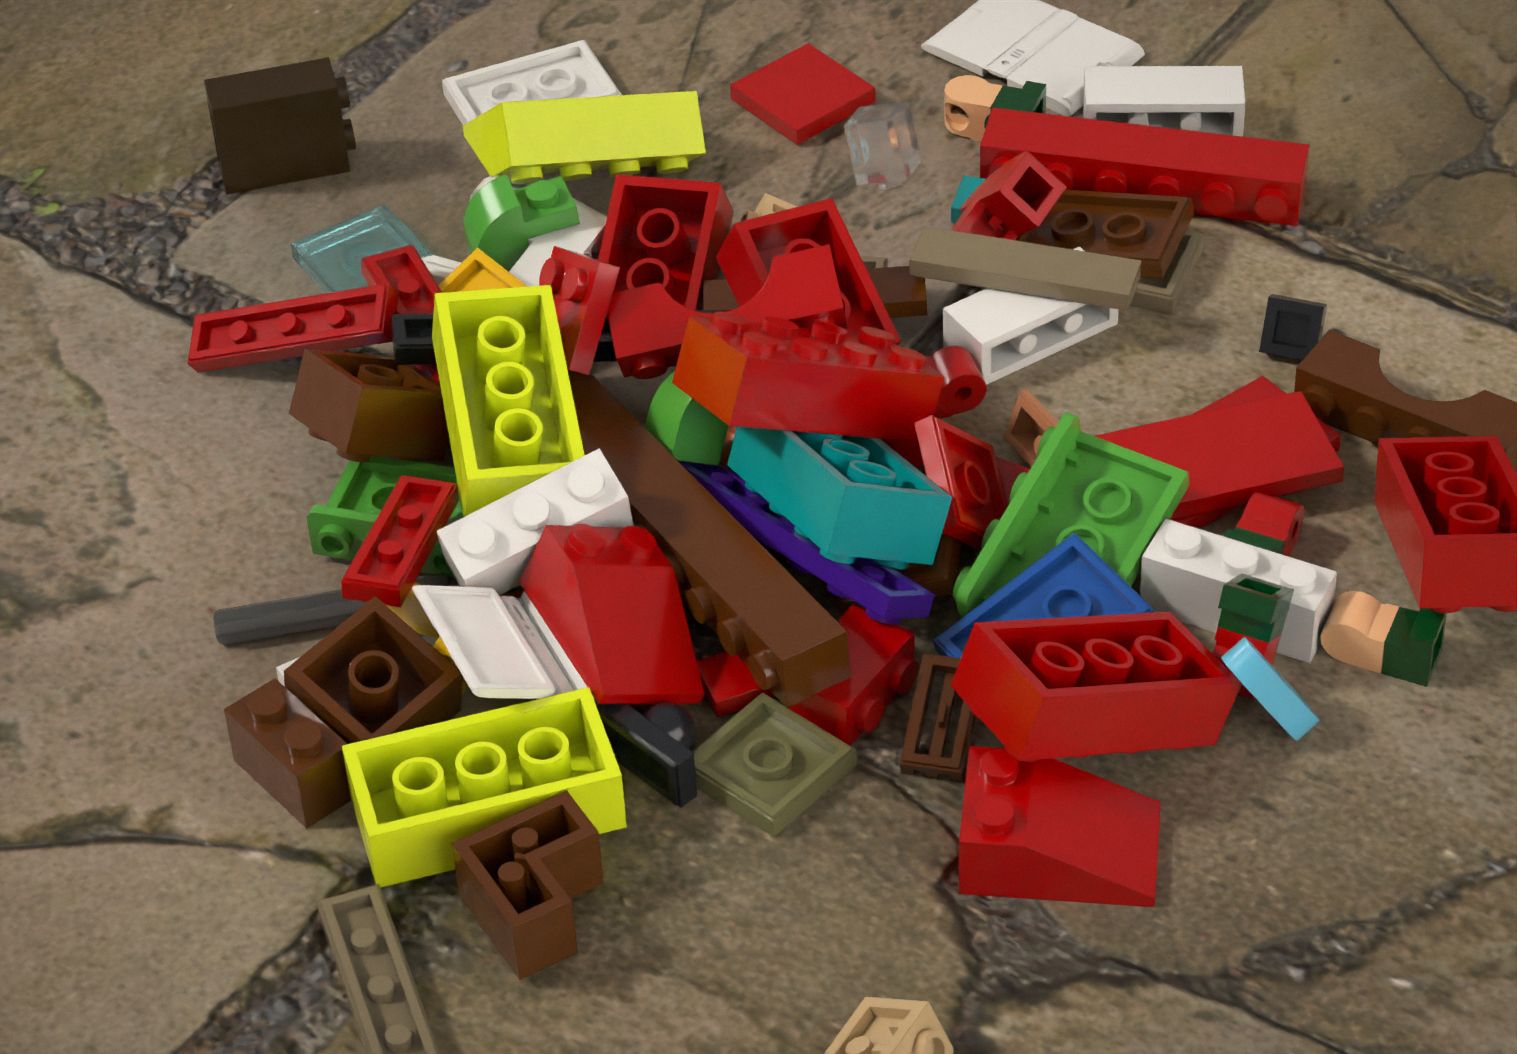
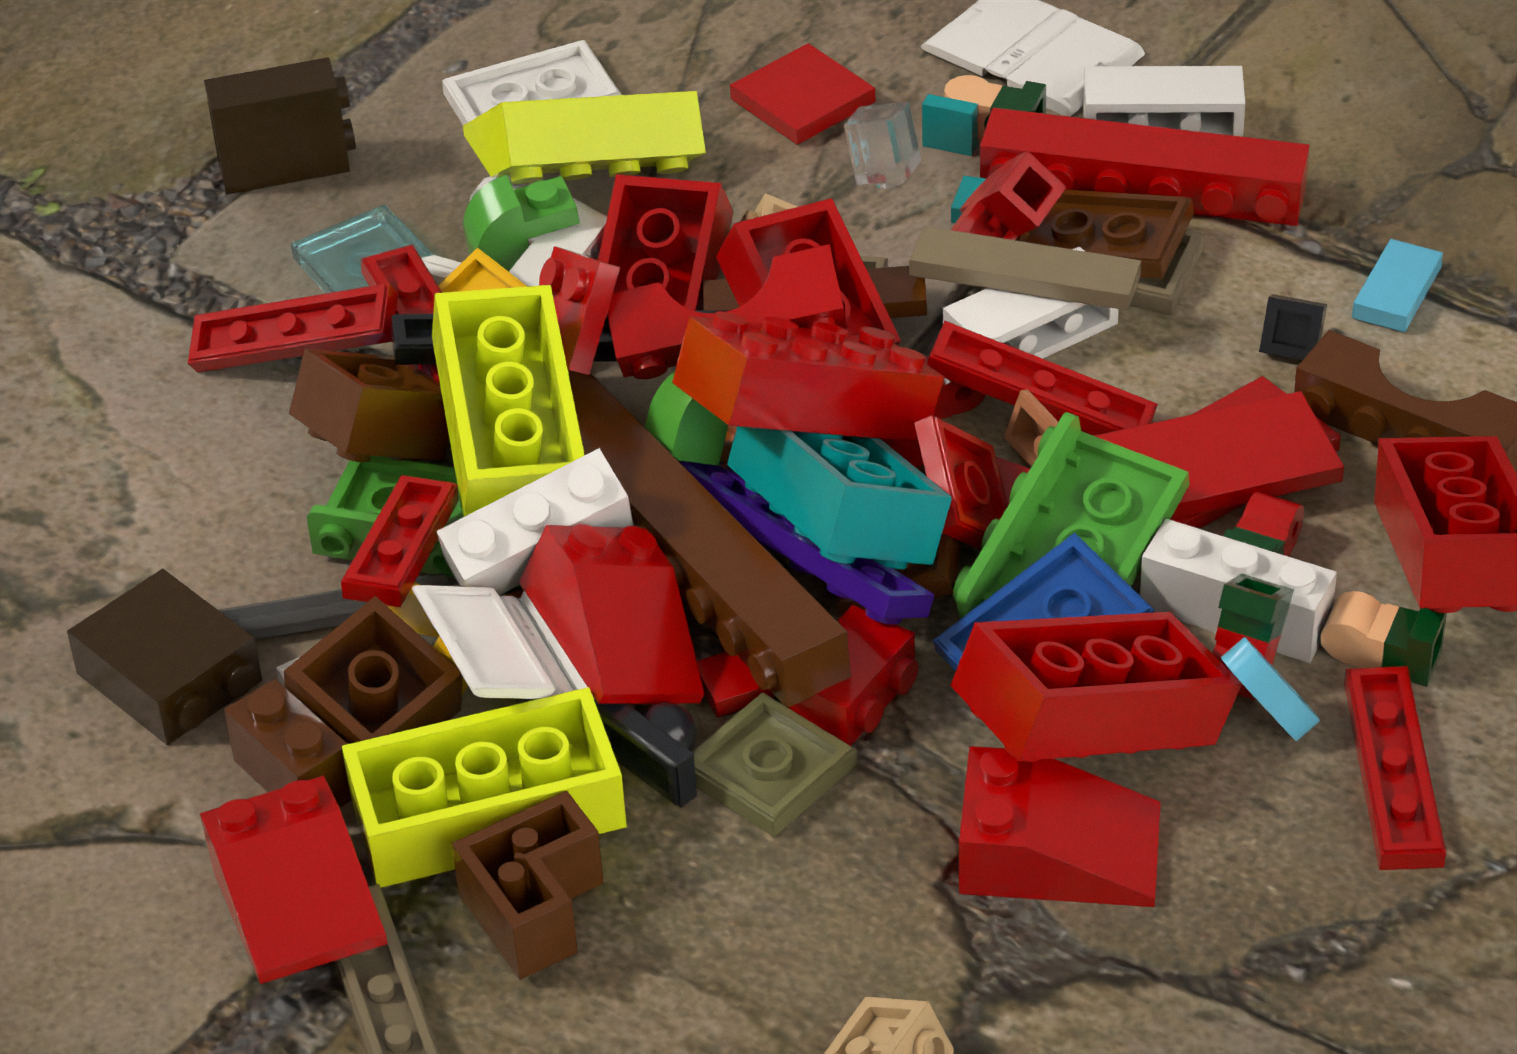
reddish brown tile [900,653,976,783] -> none
none -> dark brown brick [67,568,262,745]
none -> red slope [200,775,388,984]
none -> teal tile [922,94,978,156]
none -> red tile [926,321,1158,436]
none -> red tile [1344,666,1446,870]
none -> medium azure tile [1352,239,1443,332]

